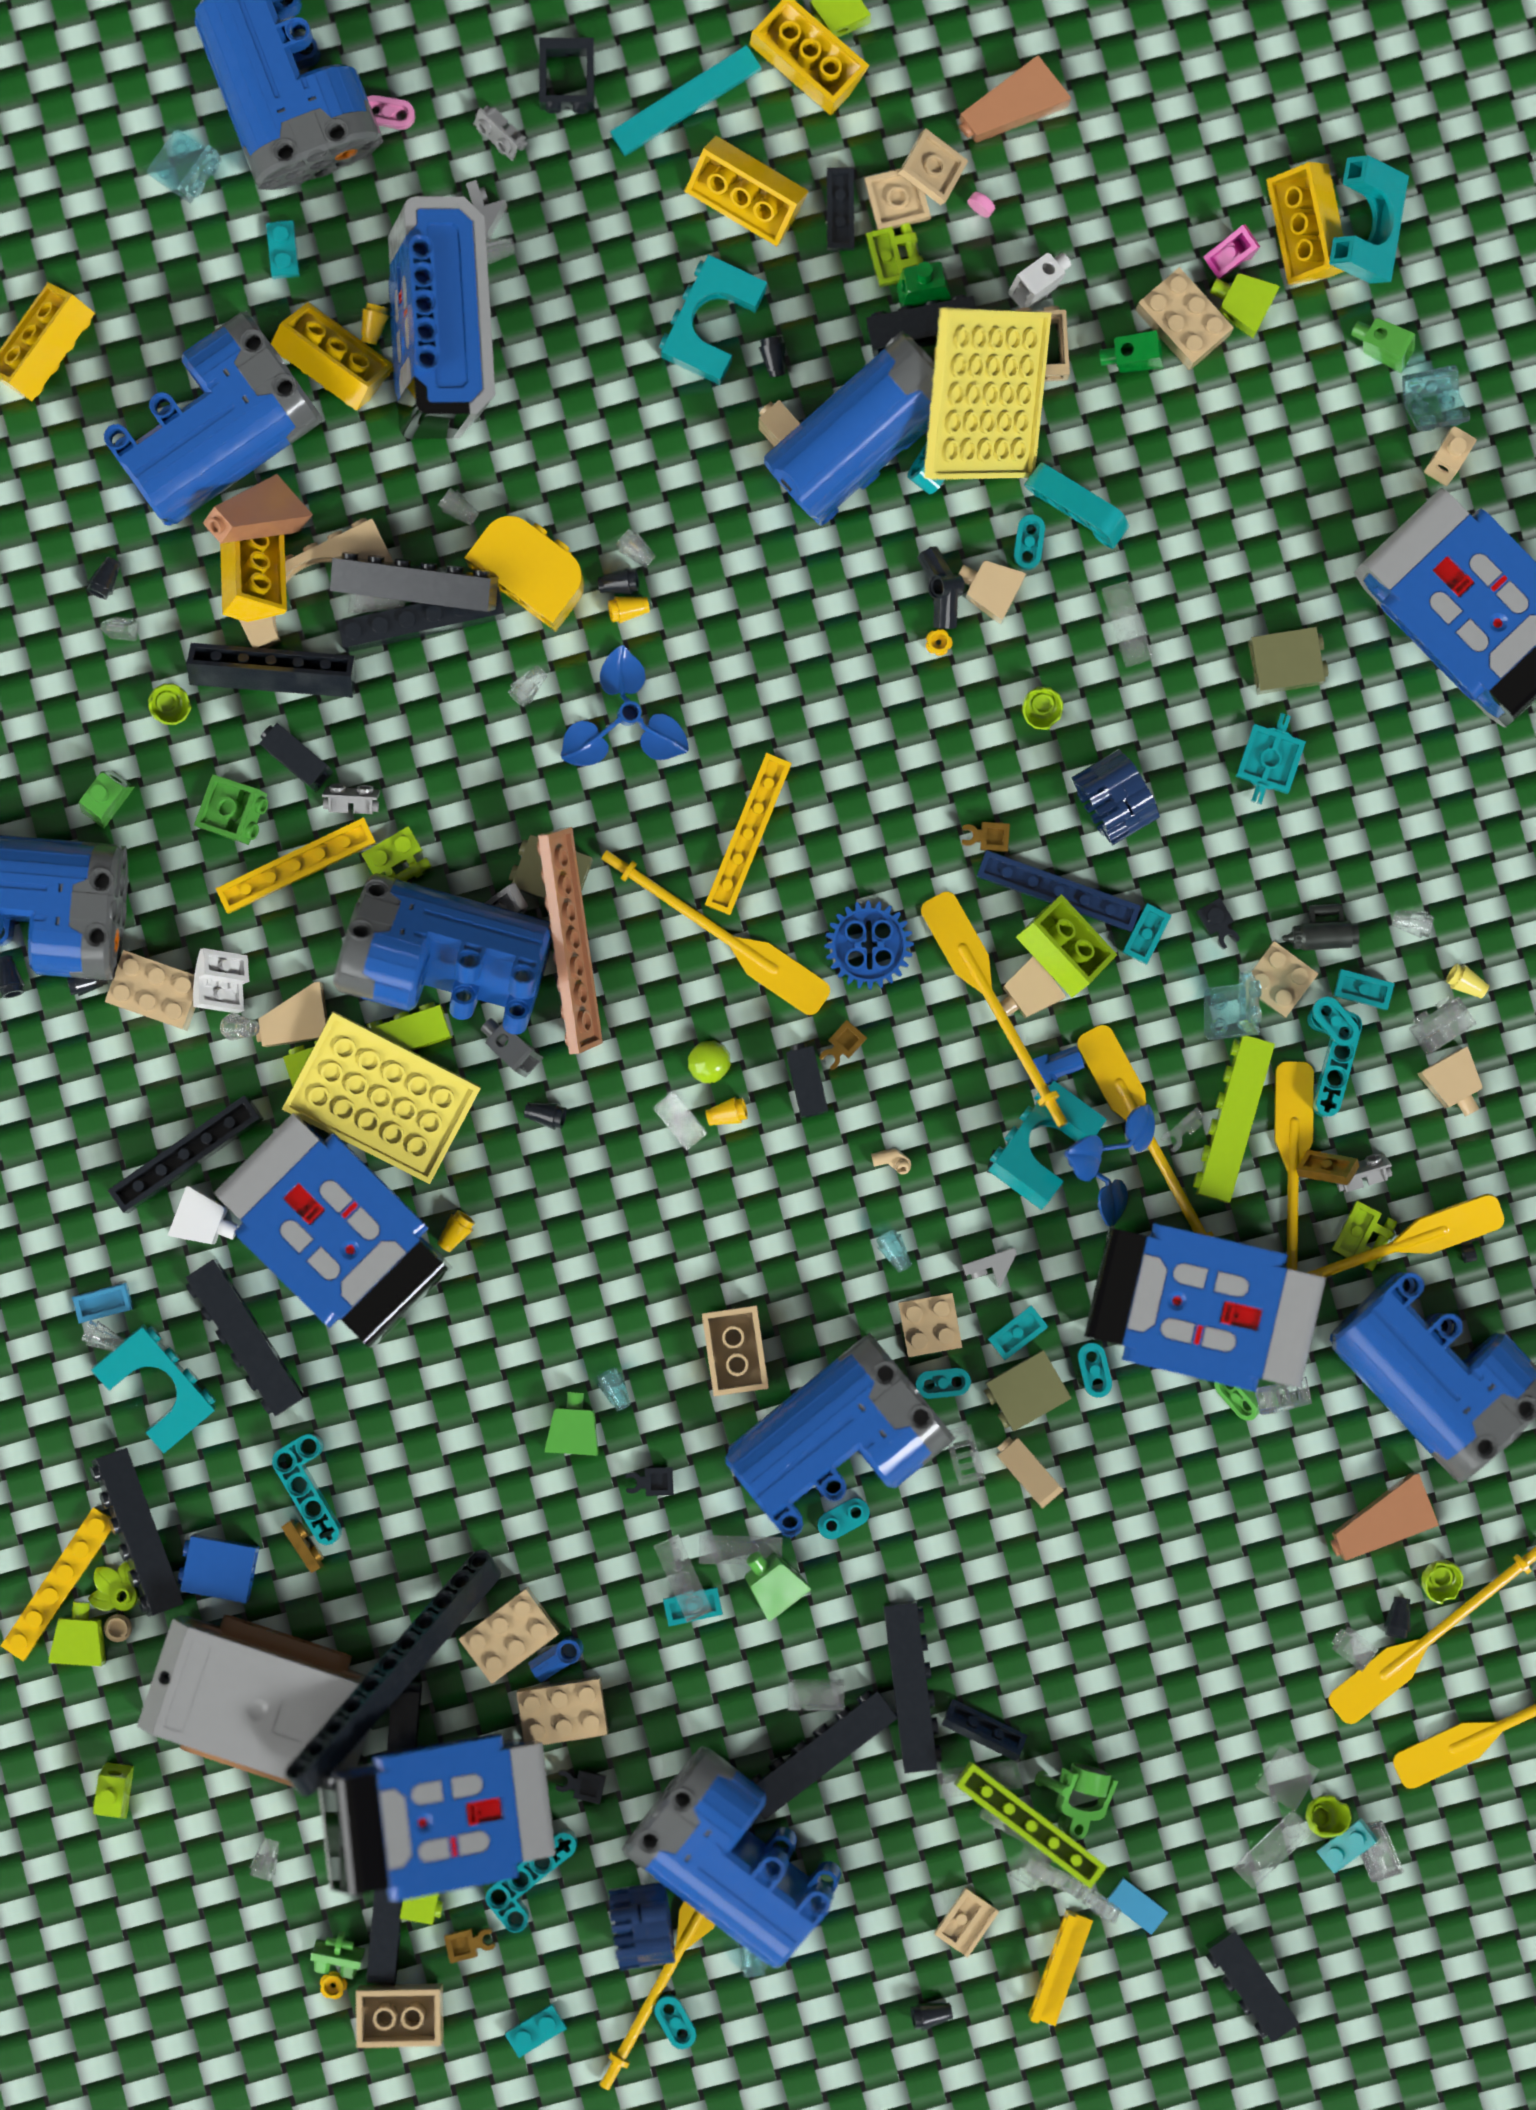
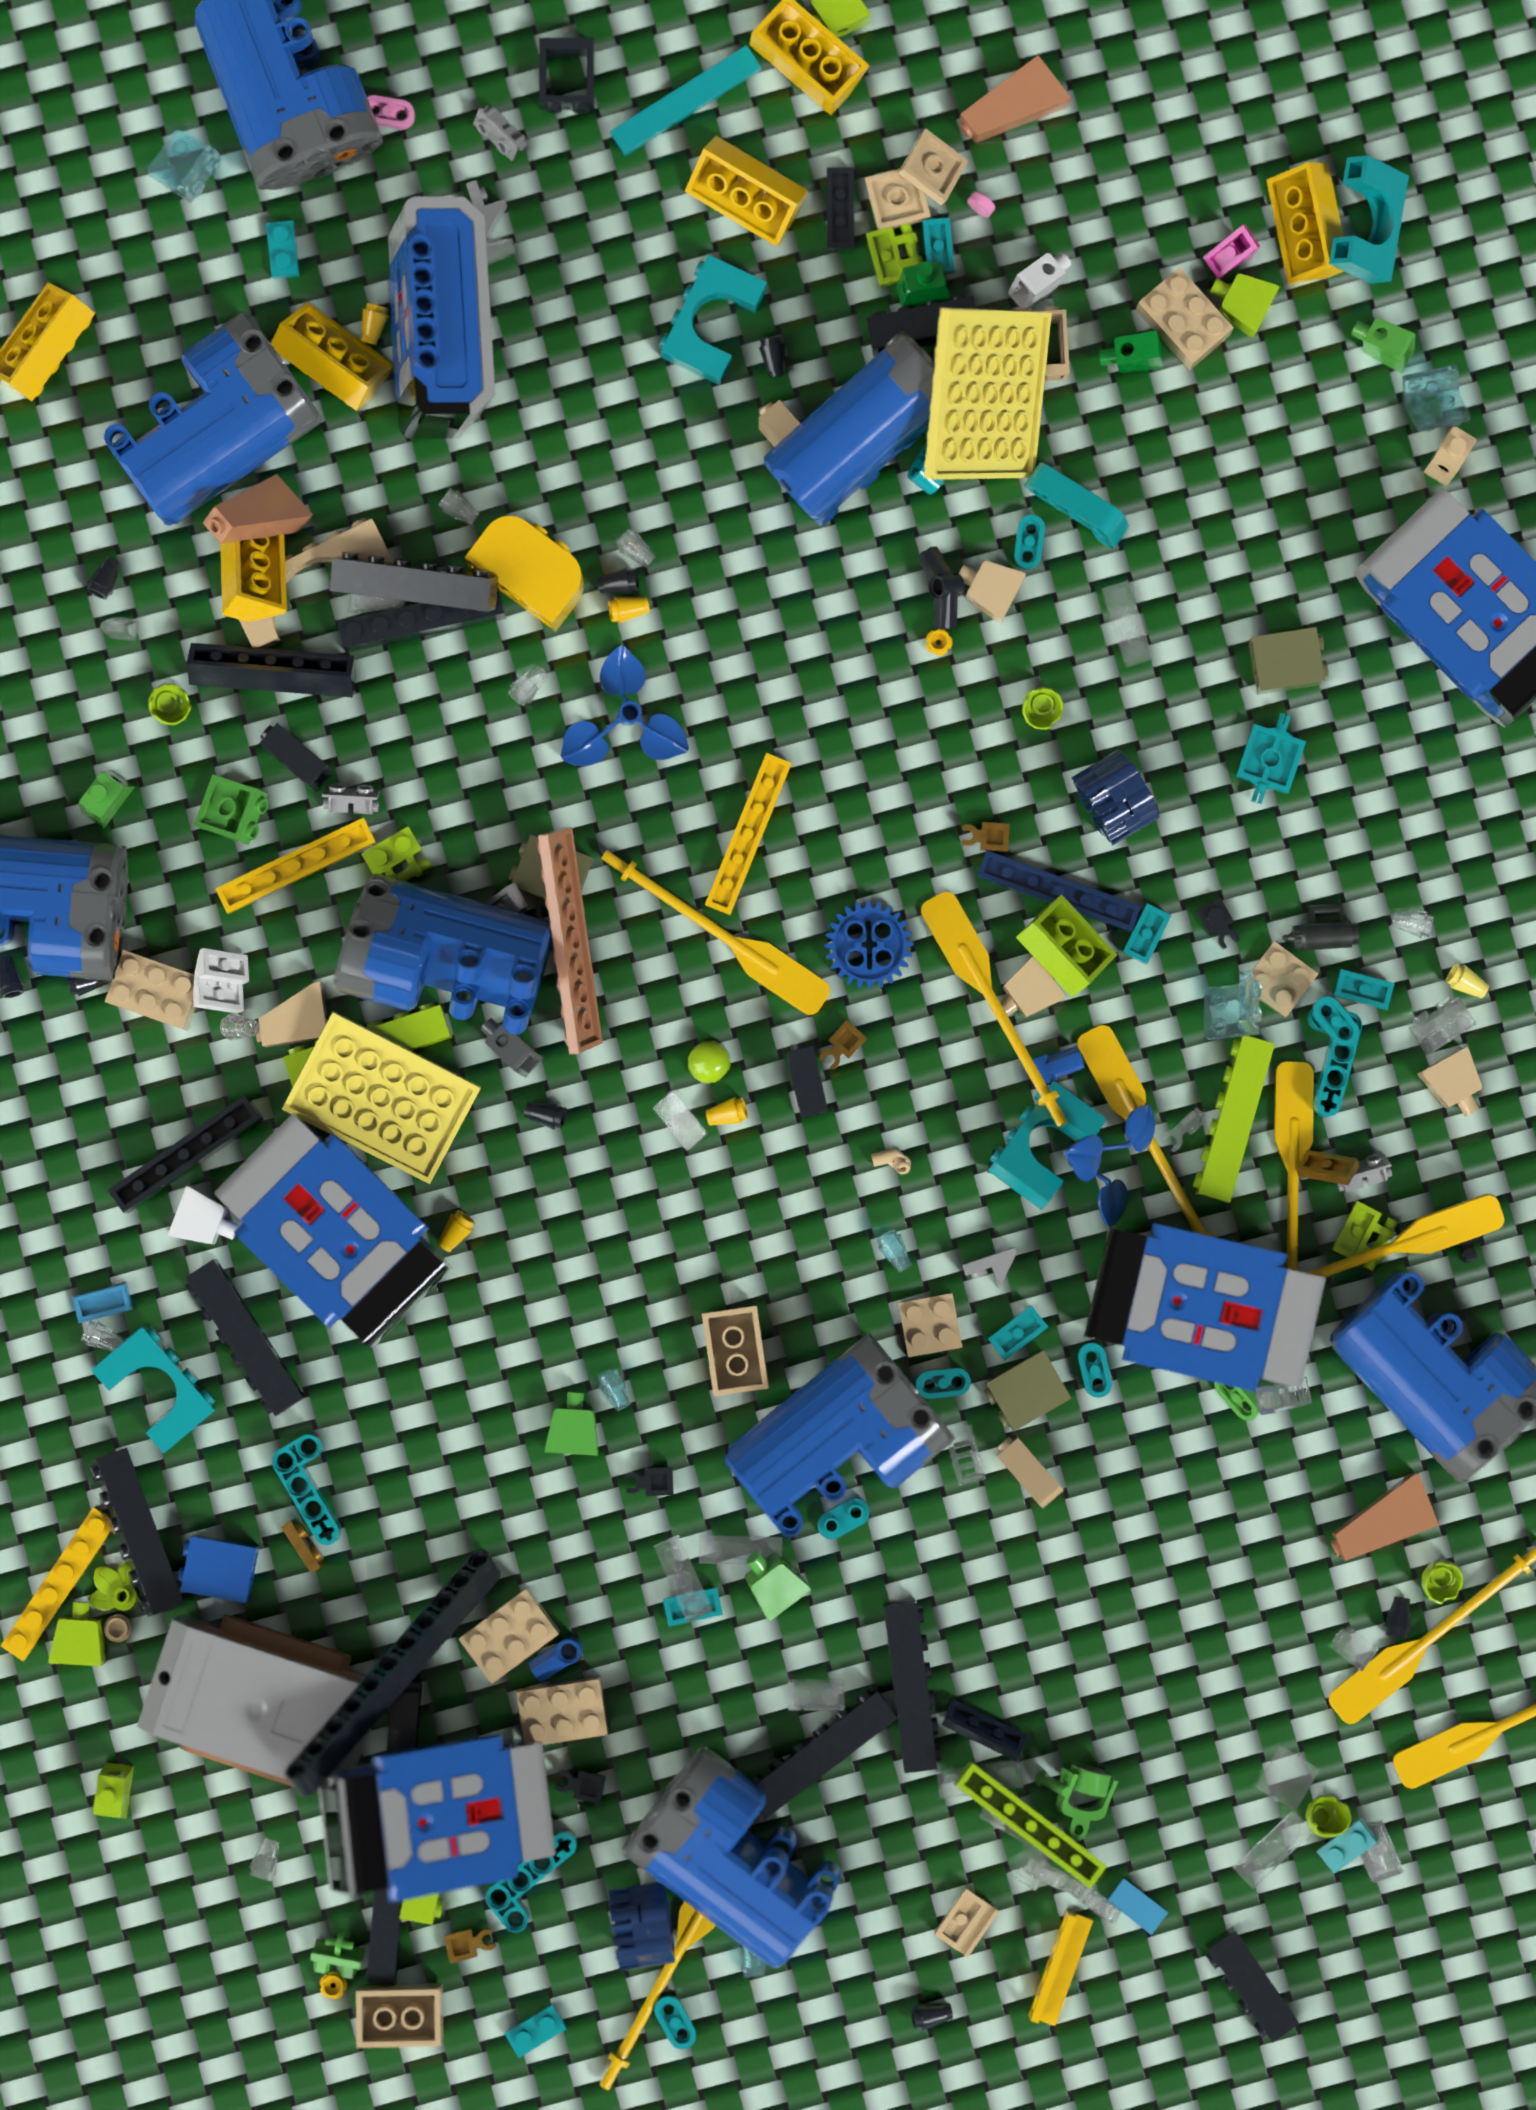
none -> teal plate [922,218,955,274]

